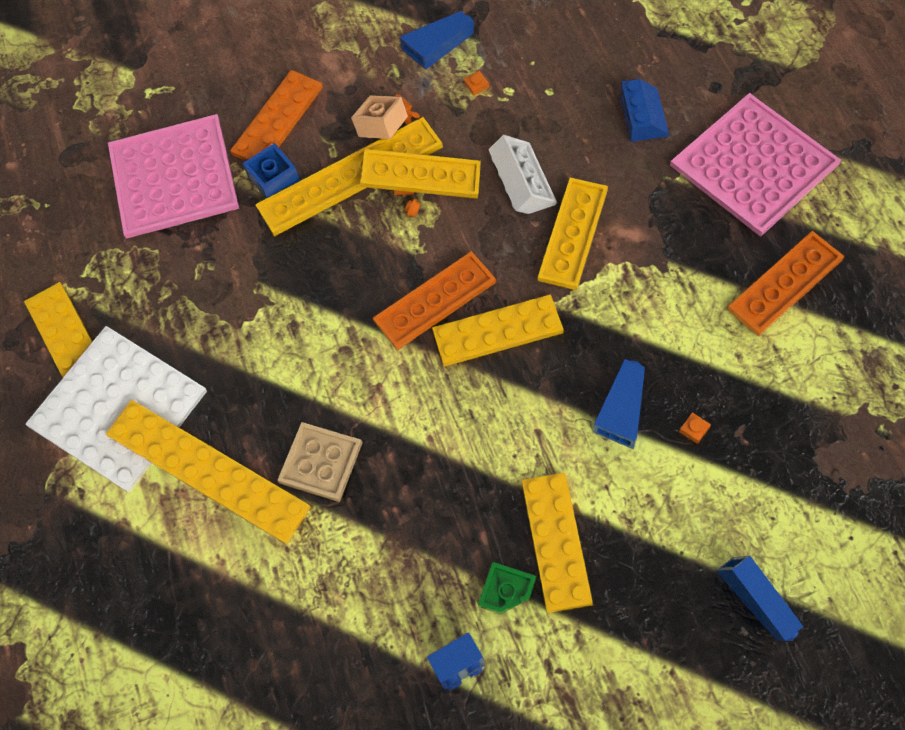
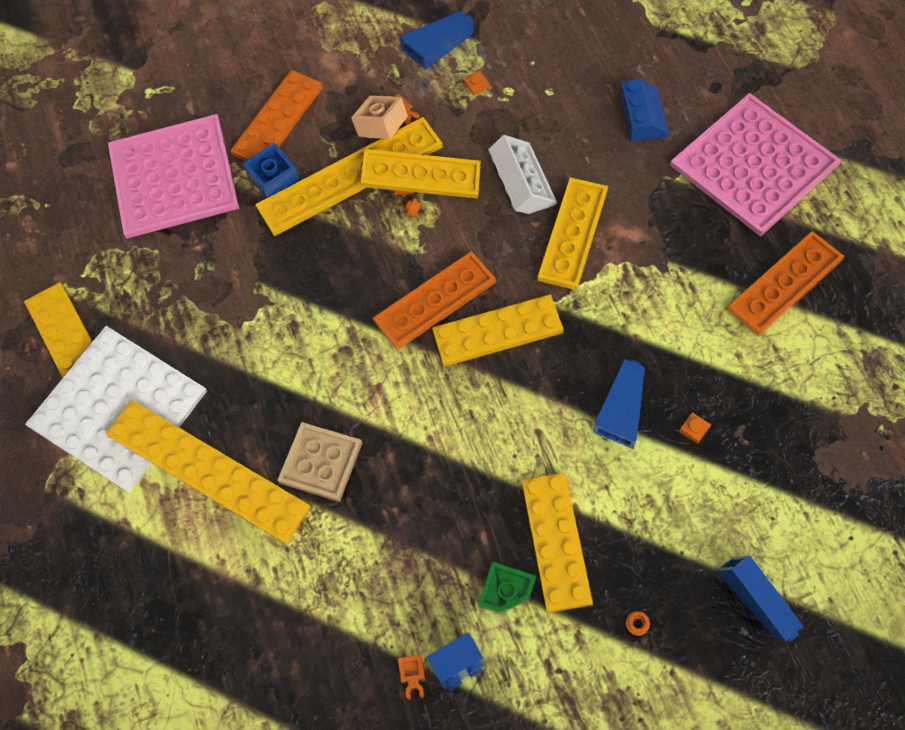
none -> orange plate [398,654,425,700]
none -> orange plate [626,611,650,636]

